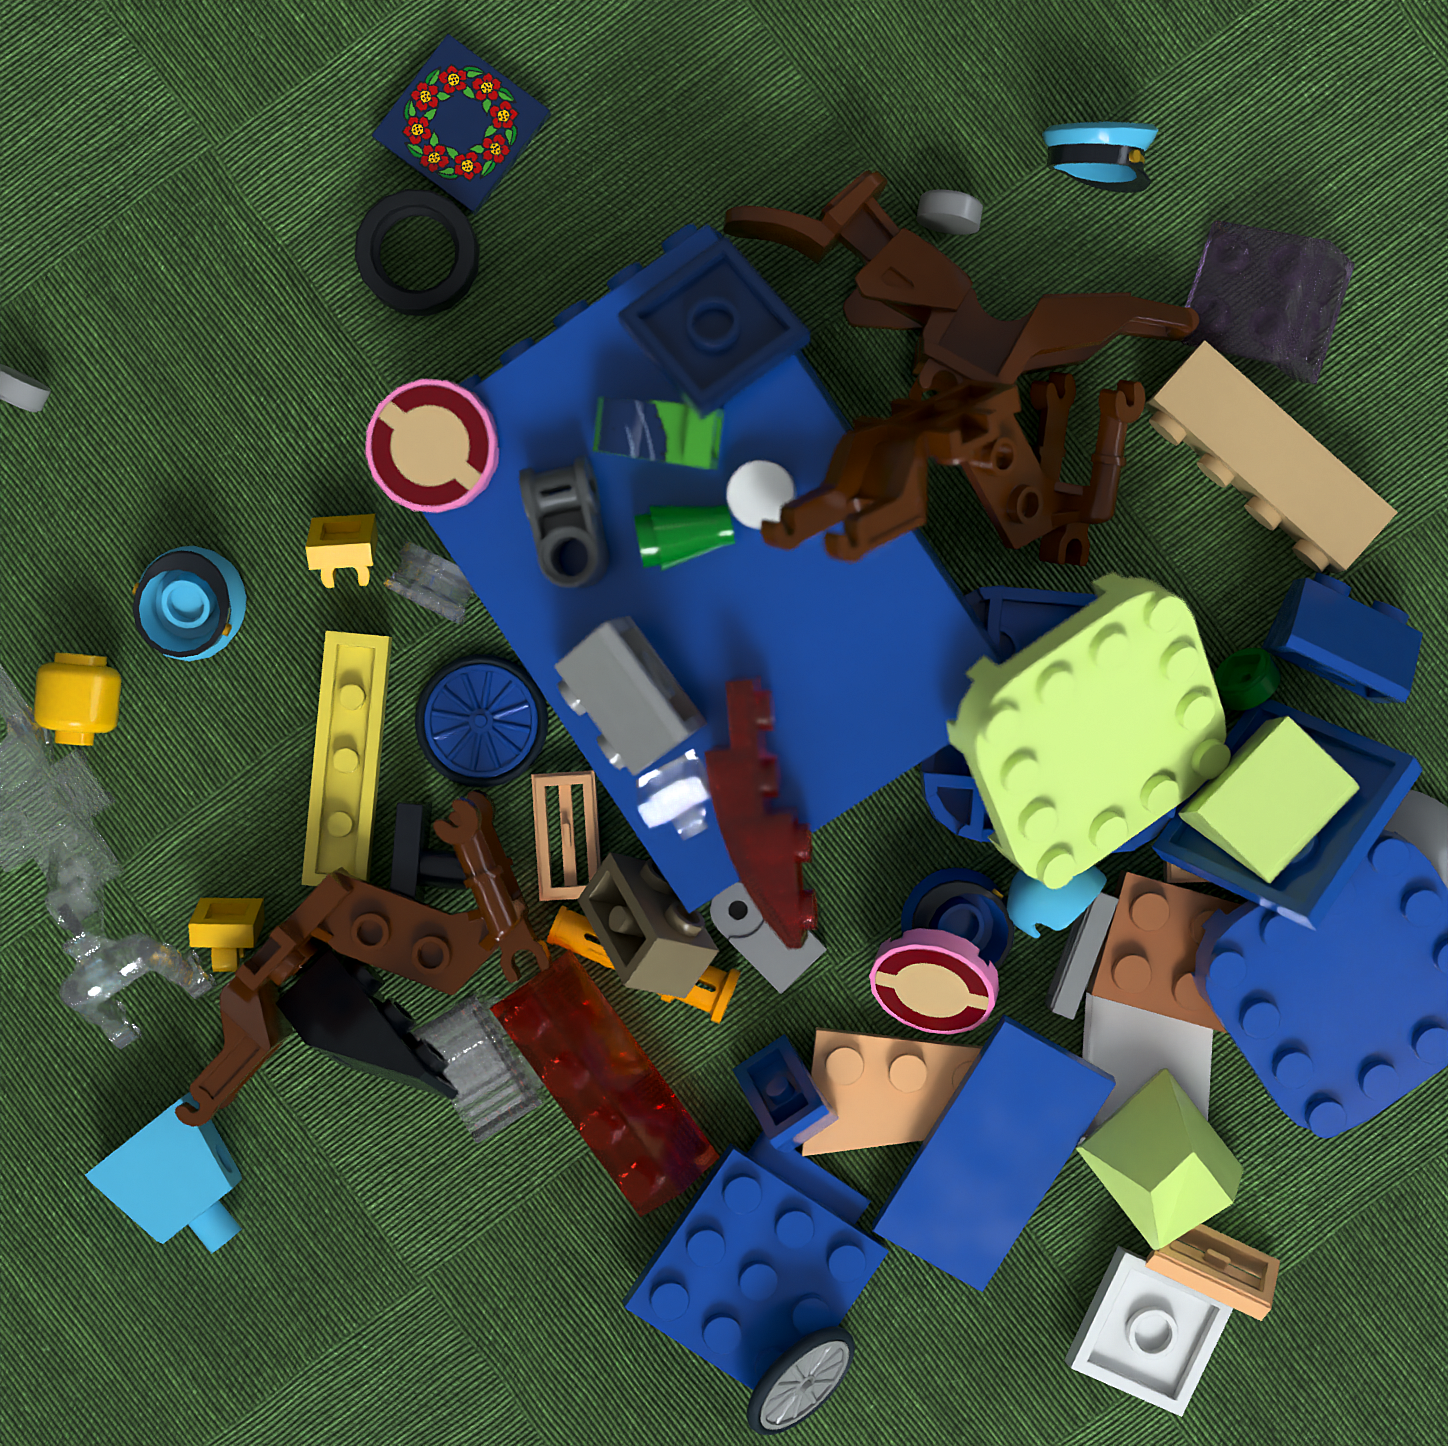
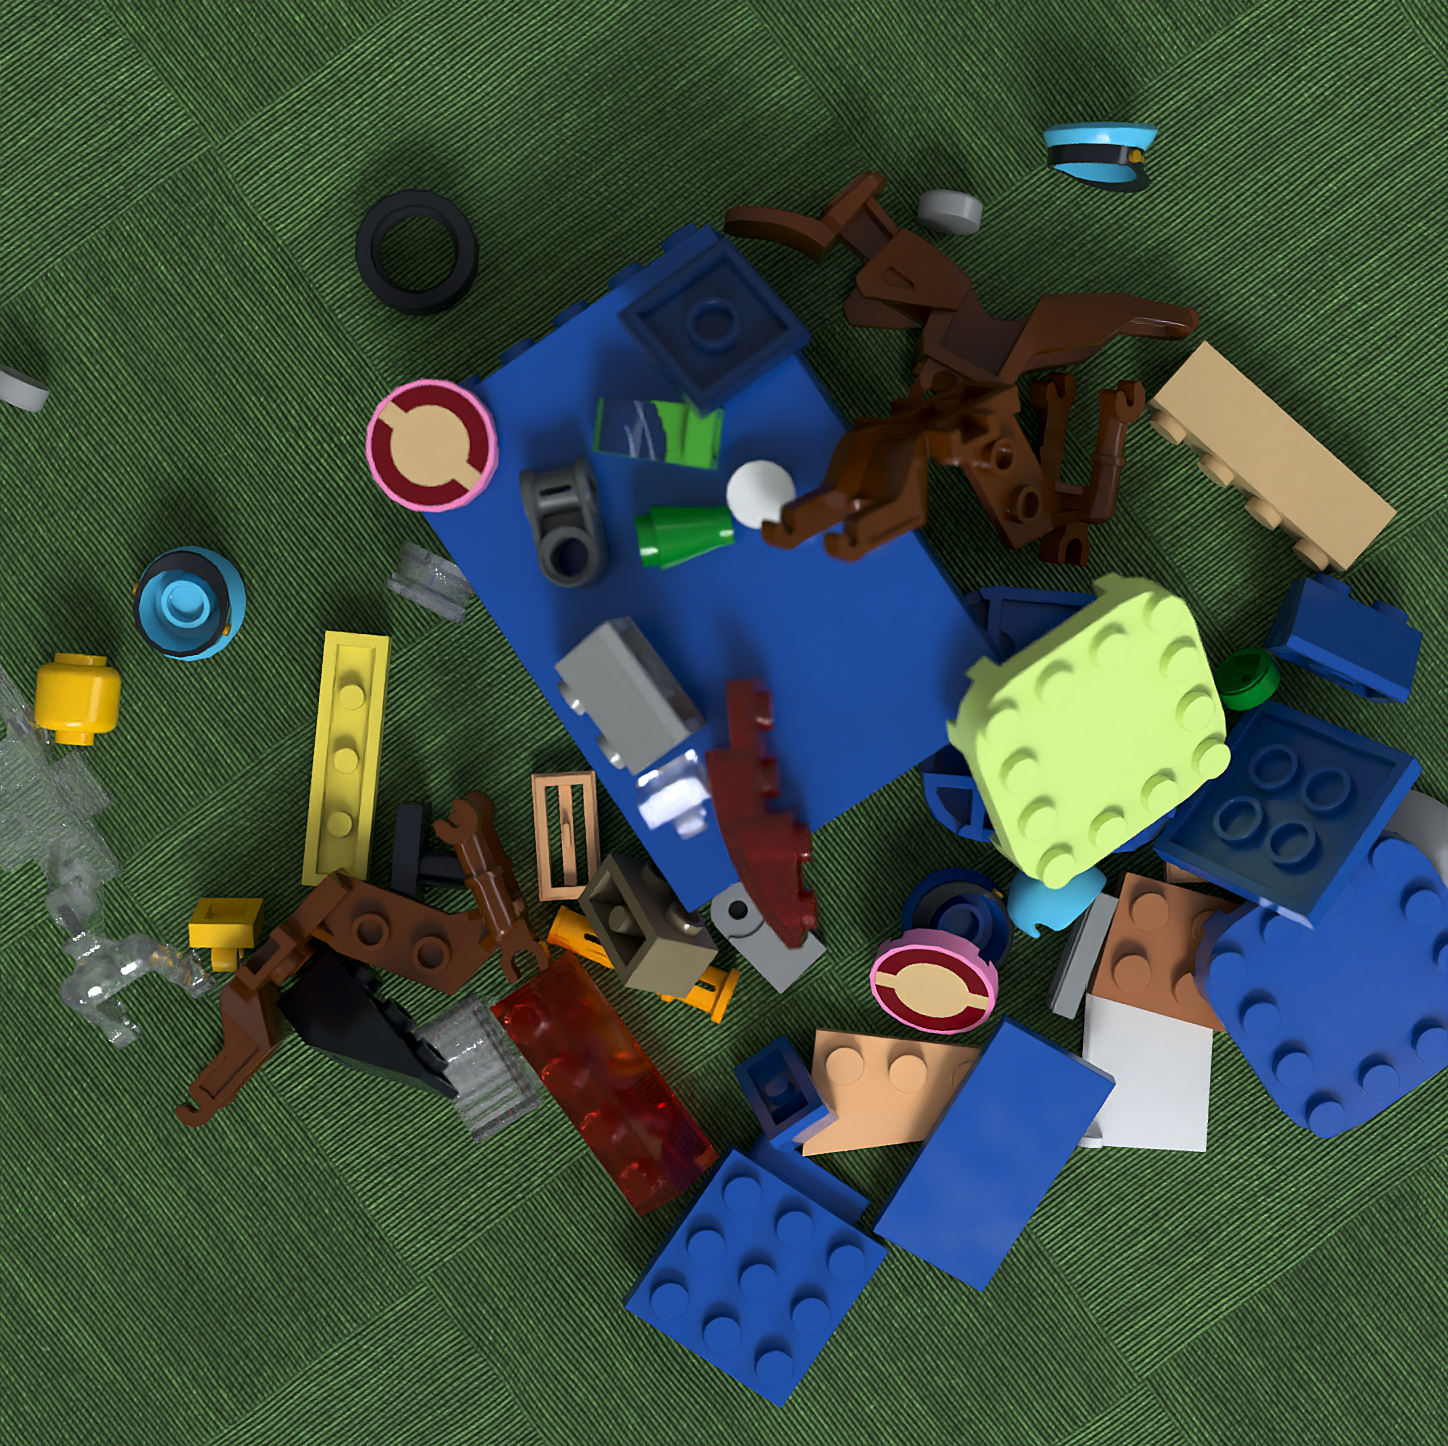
medium azure torso [85,1092,242,1254] -> none
yellow tile [306,514,378,588] -> none
tile [371,34,551,216] -> none
blue wheel [415,654,548,788] -> none
light grey wheel [746,1326,855,1435] -> none
white plate [1064,1246,1233,1417] -> none
yellowish green slope [1076,1068,1244,1250] -> none
light nougat tile [1145,1224,1280,1321] -> none
yellowish green slope [1178,716,1360,884] -> none
clear purple bracket [1179,220,1355,385] -> none

